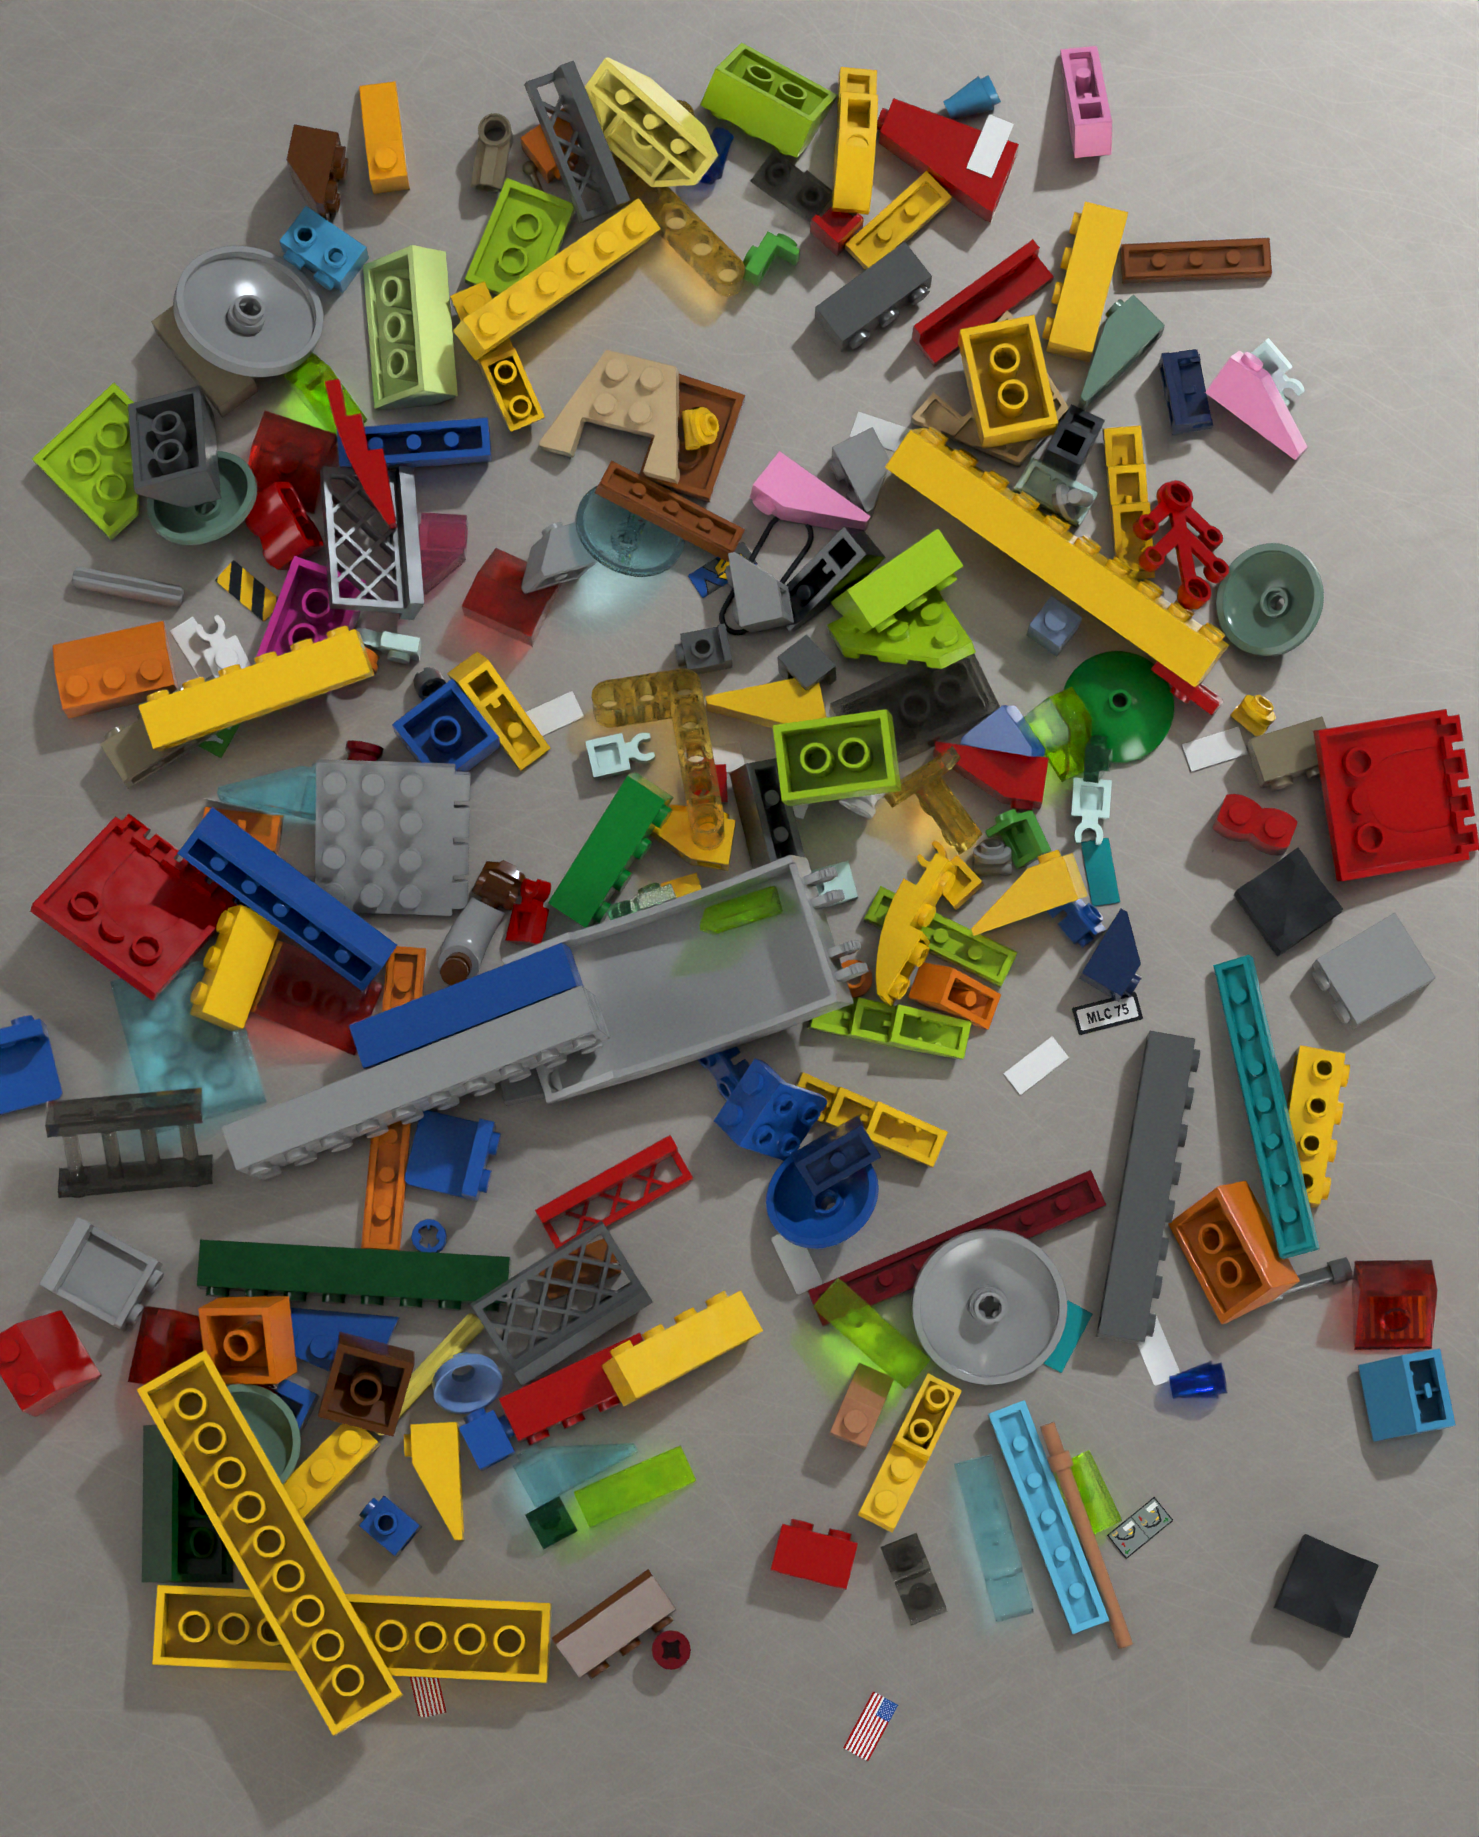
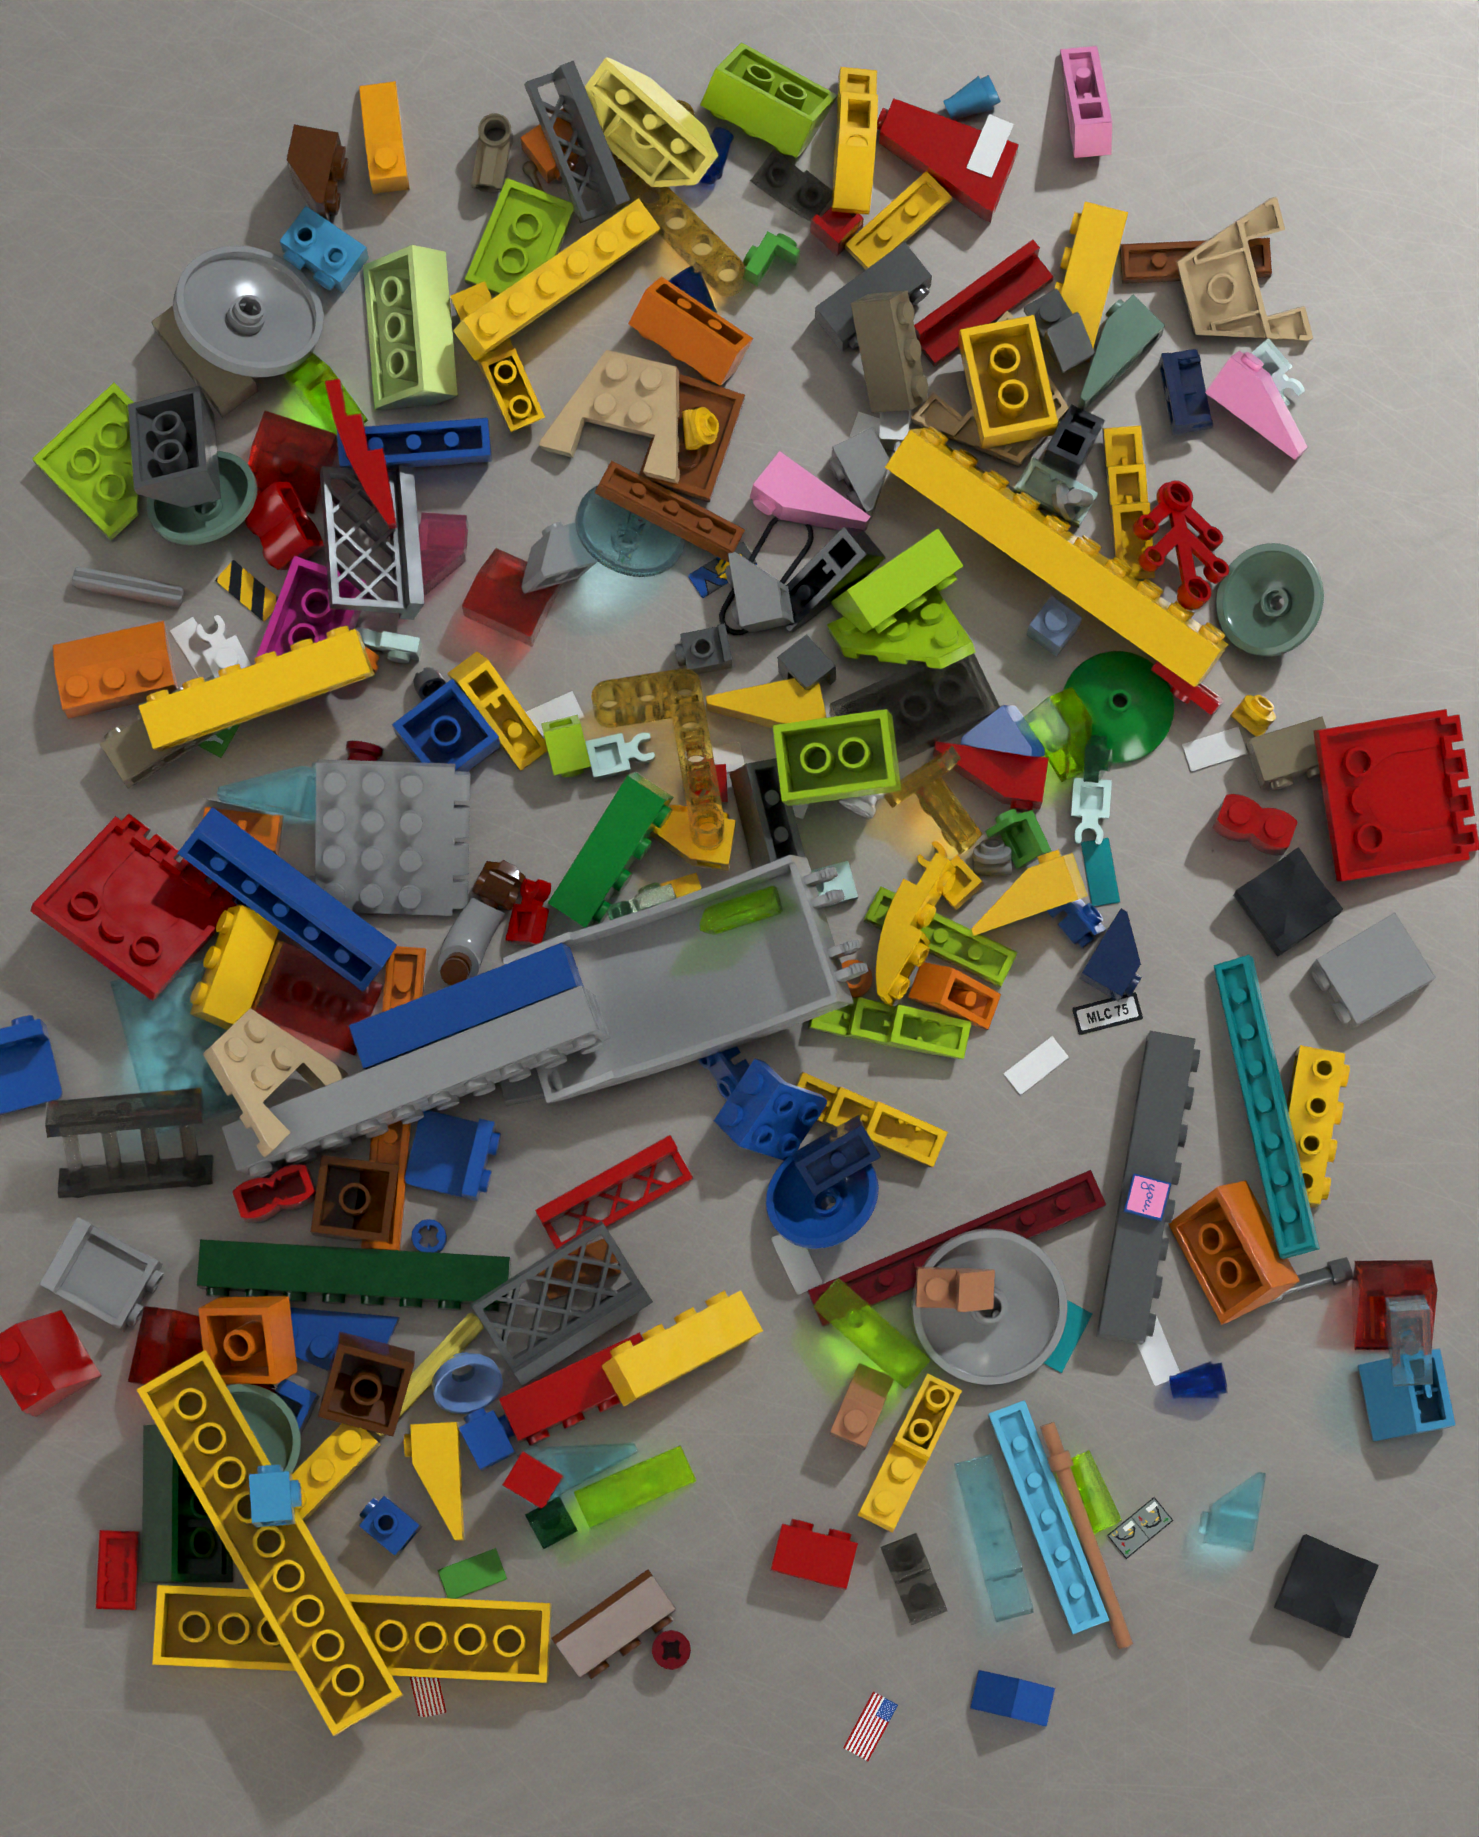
none -> red plate [96,1530,140,1610]
none -> tan wing [203,1008,348,1157]
none -> red brick [232,1165,316,1223]
none -> dark azure brick [249,1465,302,1527]
none -> reddish brown slope [310,1155,399,1243]
none -> bright green sticker [438,1548,507,1599]
none -> red panel [502,1451,564,1508]
none -> lime brick [541,714,591,777]
none -> orange brick [628,276,754,386]
none -> clear blue cone [669,266,718,313]
none -> dark tan brick [851,290,928,413]
none -> white sticker [879,410,909,440]
none -> nougat slope [915,1267,995,1312]
none -> blue slope [970,1670,1055,1727]
none -> dark grey slope [1024,288,1095,373]
none -> bright pink tile [1123,1173,1171,1222]
none -> tan wing [1176,197,1313,340]
none -> clear light blue slope [1198,1472,1266,1552]
none -> clear light blue slope [1385,1295,1433,1387]

